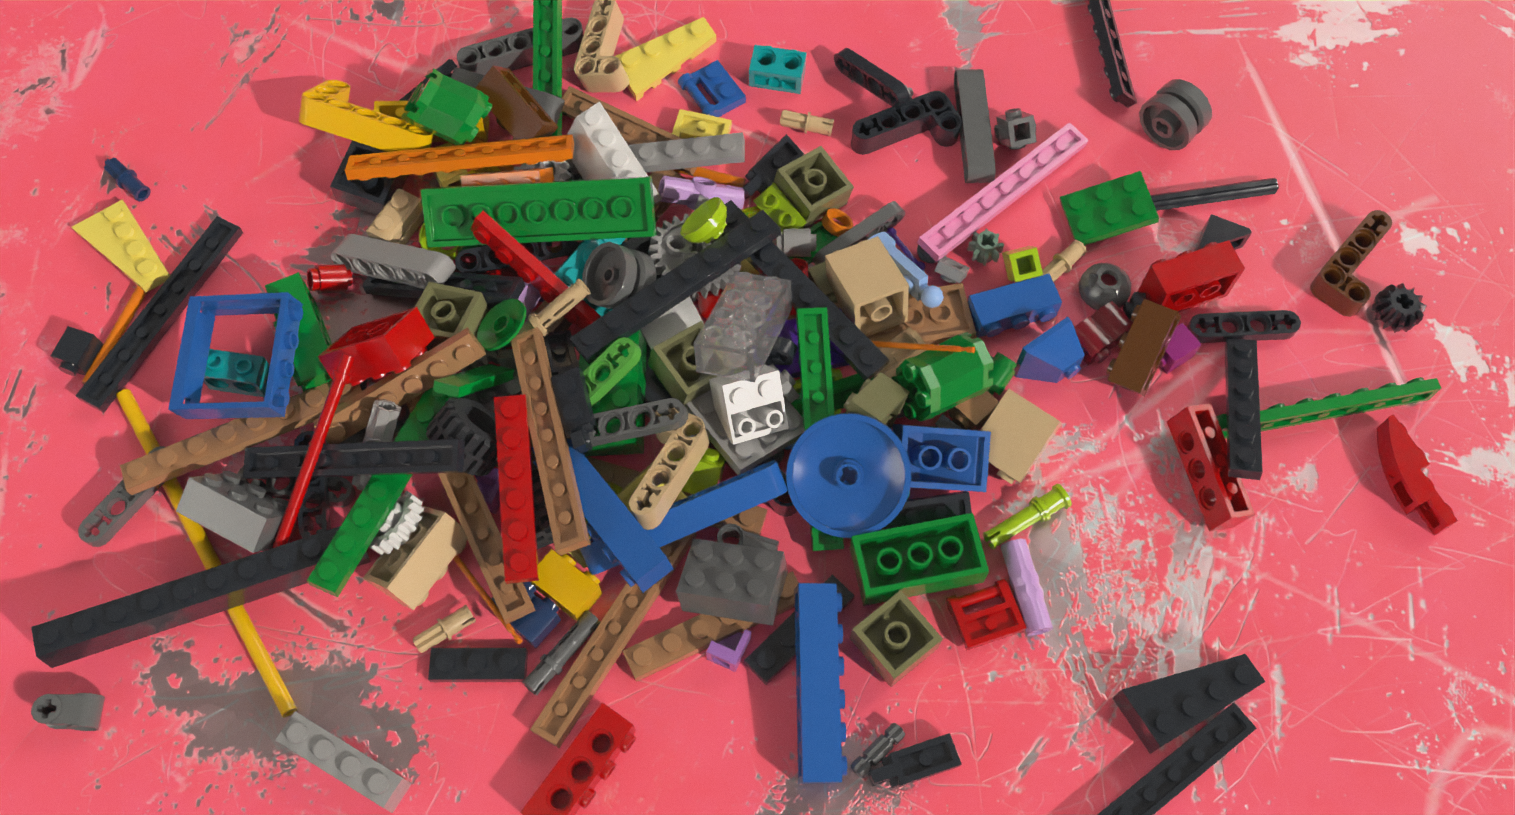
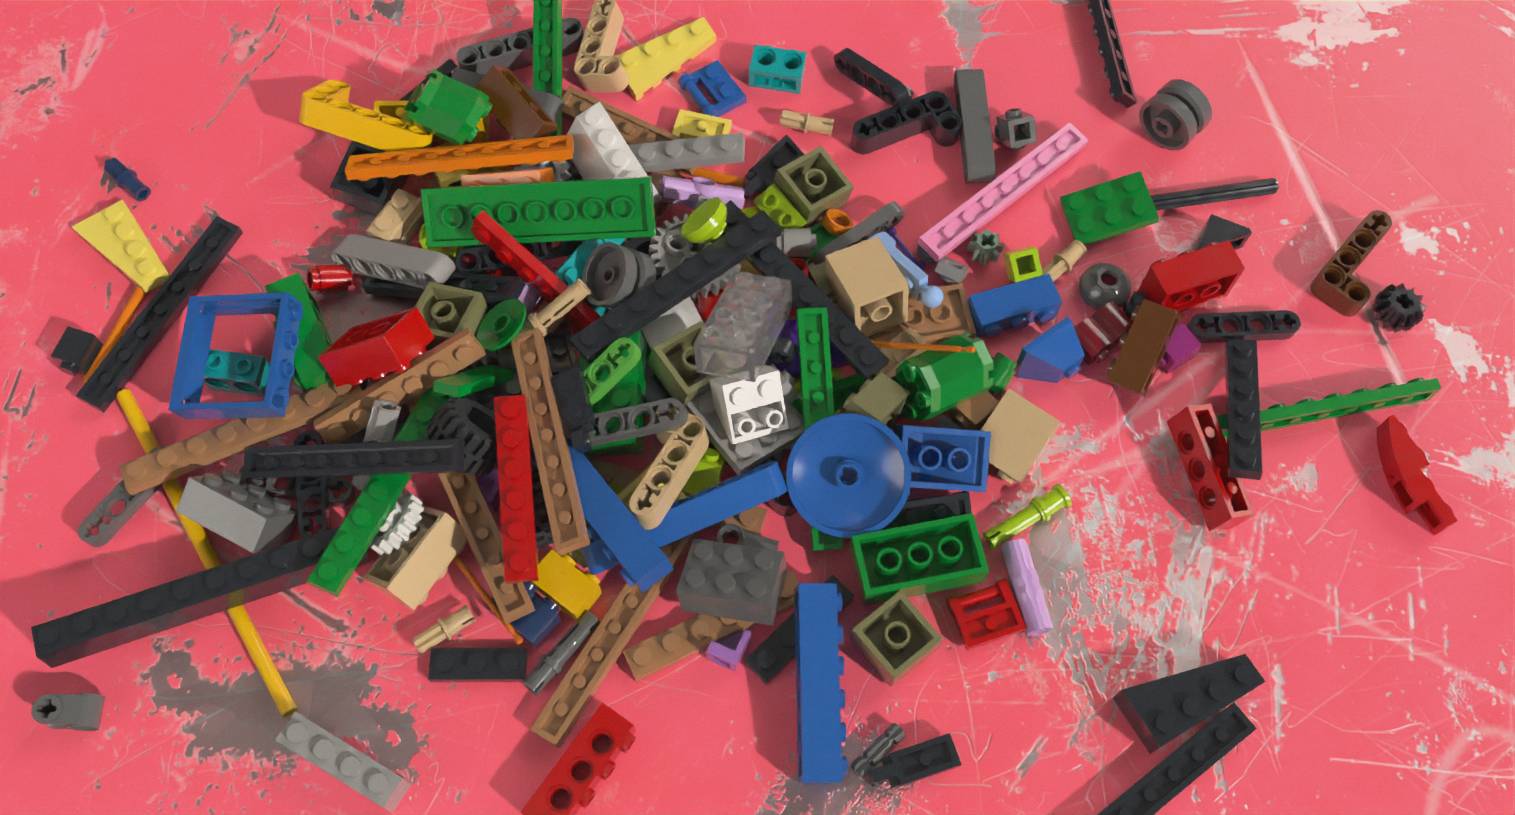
red bar [272,353,355,548] -> none

